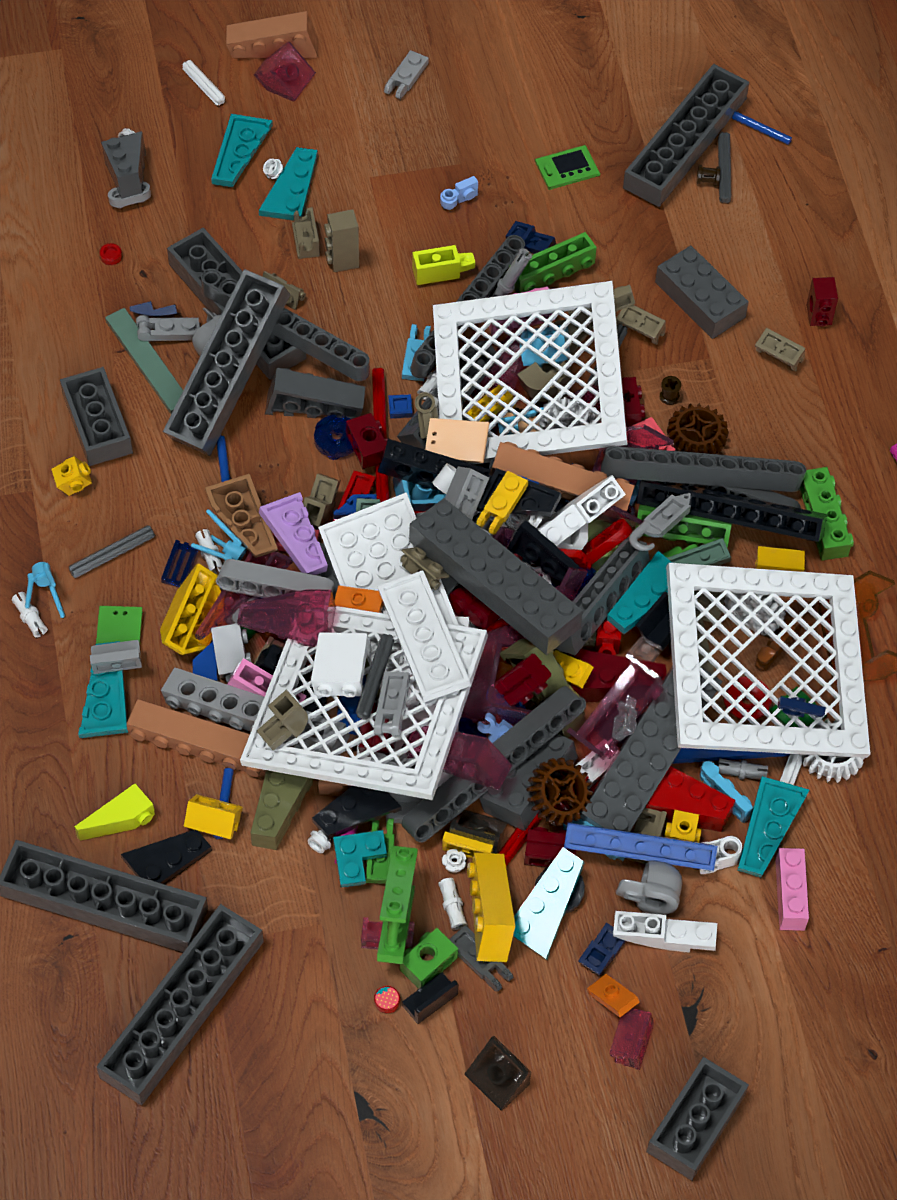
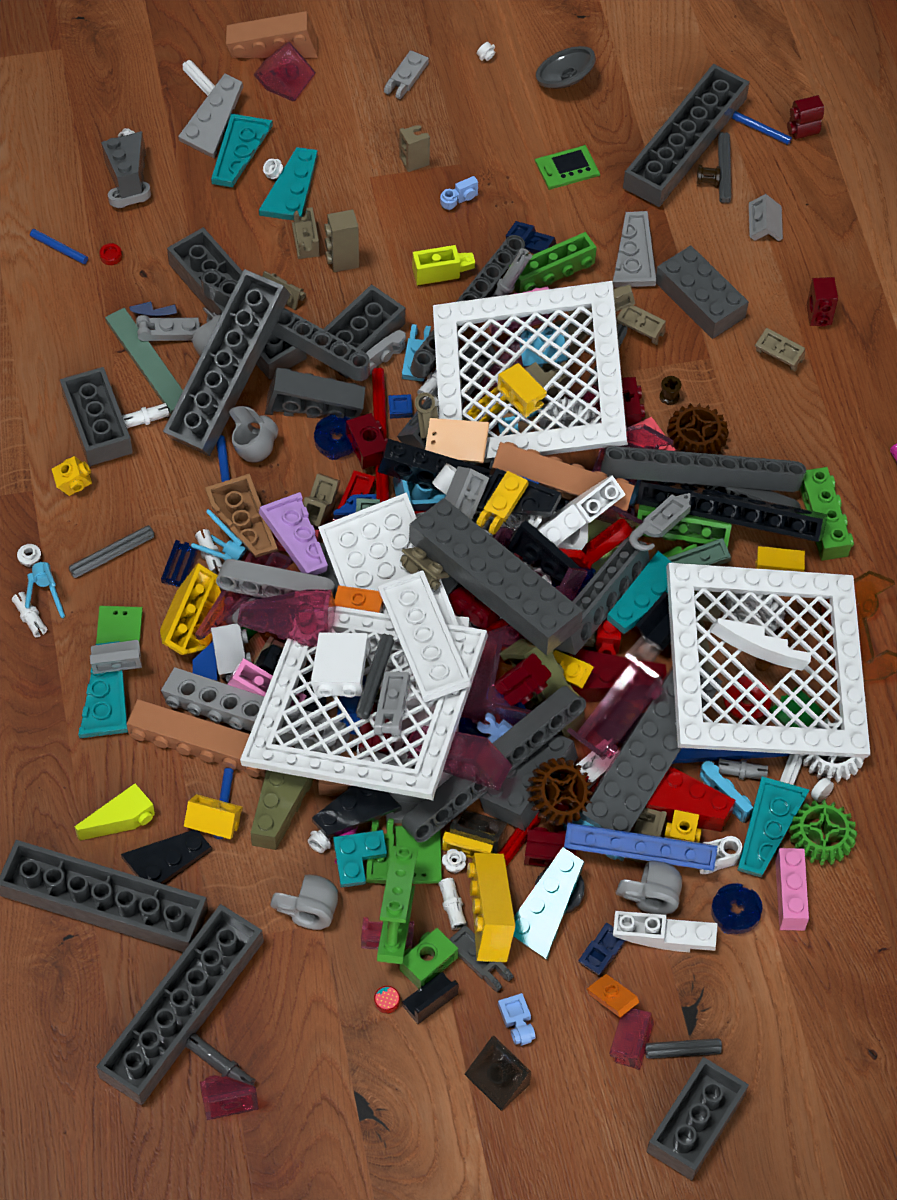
dark tan brick [257,689,308,751] -> none
clear plate [612,695,637,741] -> none
dark blue plate [777,696,826,718] -> none
none -> white plate [17,544,41,567]
none -> blue bar [30,229,88,264]
none -> white pin [122,403,170,429]
none -> light grey wing [178,74,243,159]
none -> dark grey pin [185,1033,256,1093]
none -> clear pink slope [200,1075,259,1120]
none -> light grey piece [229,406,279,462]
none -> light grey piece [270,874,338,930]
none -> dark grey brick [324,284,406,379]
none -> light grey hinge [366,330,406,374]
none -> bright green container [394,826,442,884]
none -> dark tan hinge [399,125,430,172]
none -> white plate [476,42,496,61]
none -> yellow hinge [497,363,547,418]
none -> light blue plate [497,993,536,1046]
none -> dark grey dish [536,46,596,89]
none -> light grey wing [613,211,656,288]
none -> dark grey axle [645,1038,722,1059]
none -> white slope [710,618,811,671]
none -> clear blue plate [711,883,763,934]
none -> light grey panel [749,194,783,241]
none -> dark red brick [787,95,824,140]
none -> bright green gear [789,799,857,866]
none -> white tile [811,778,834,803]

